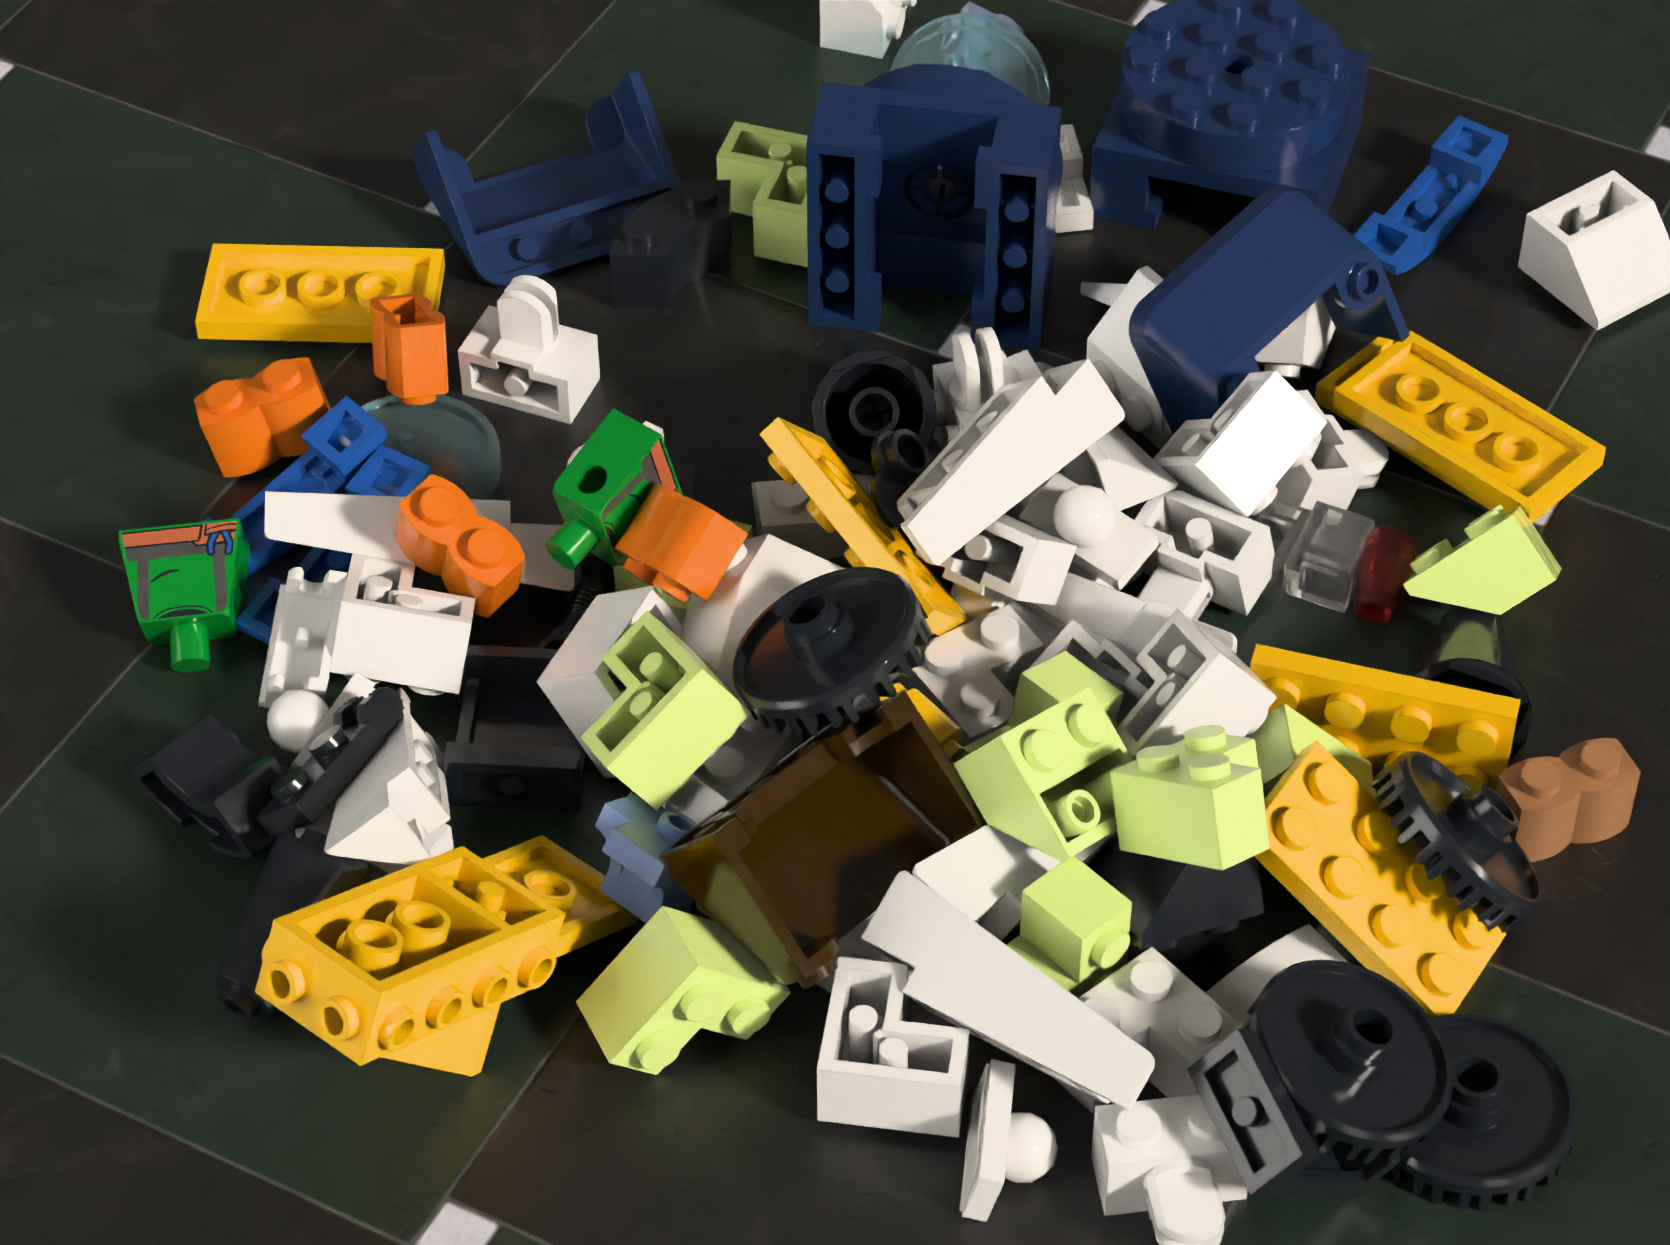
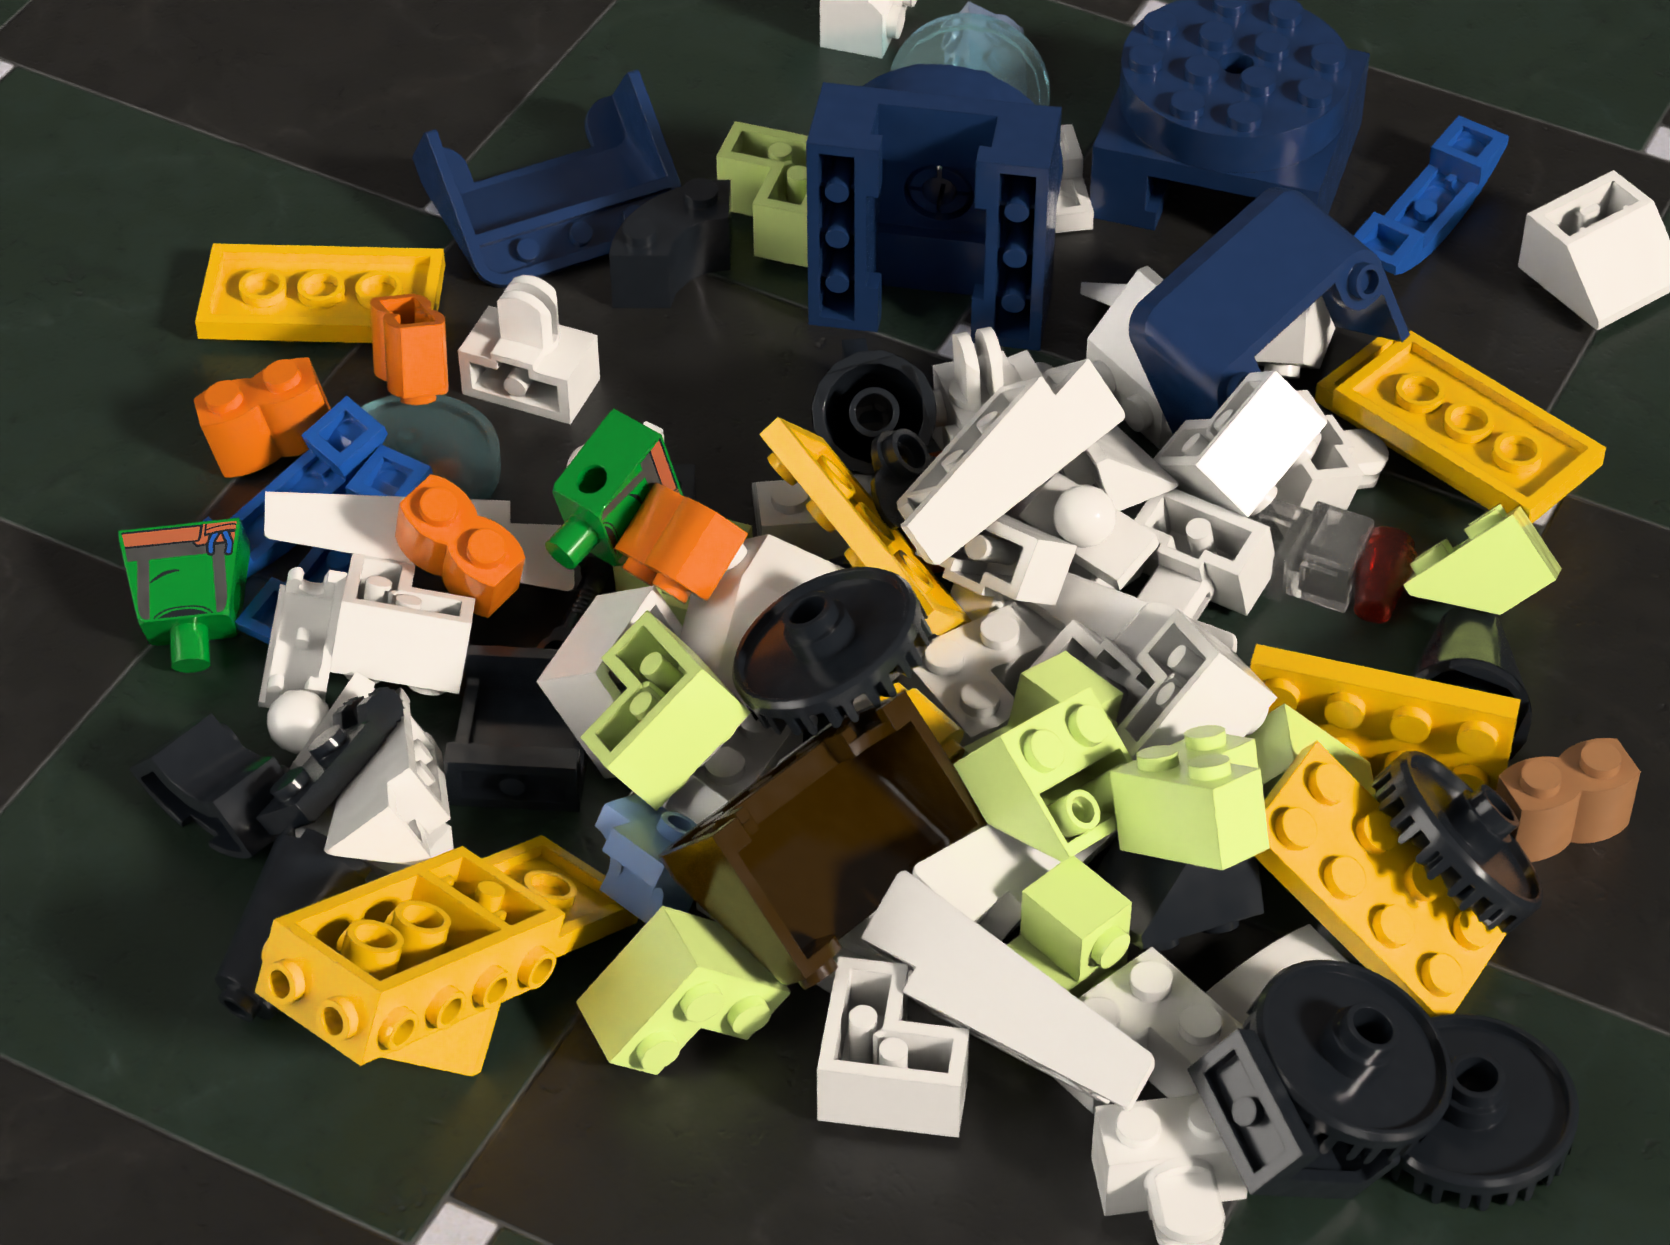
white tile [960,1059,1058,1222] -> none

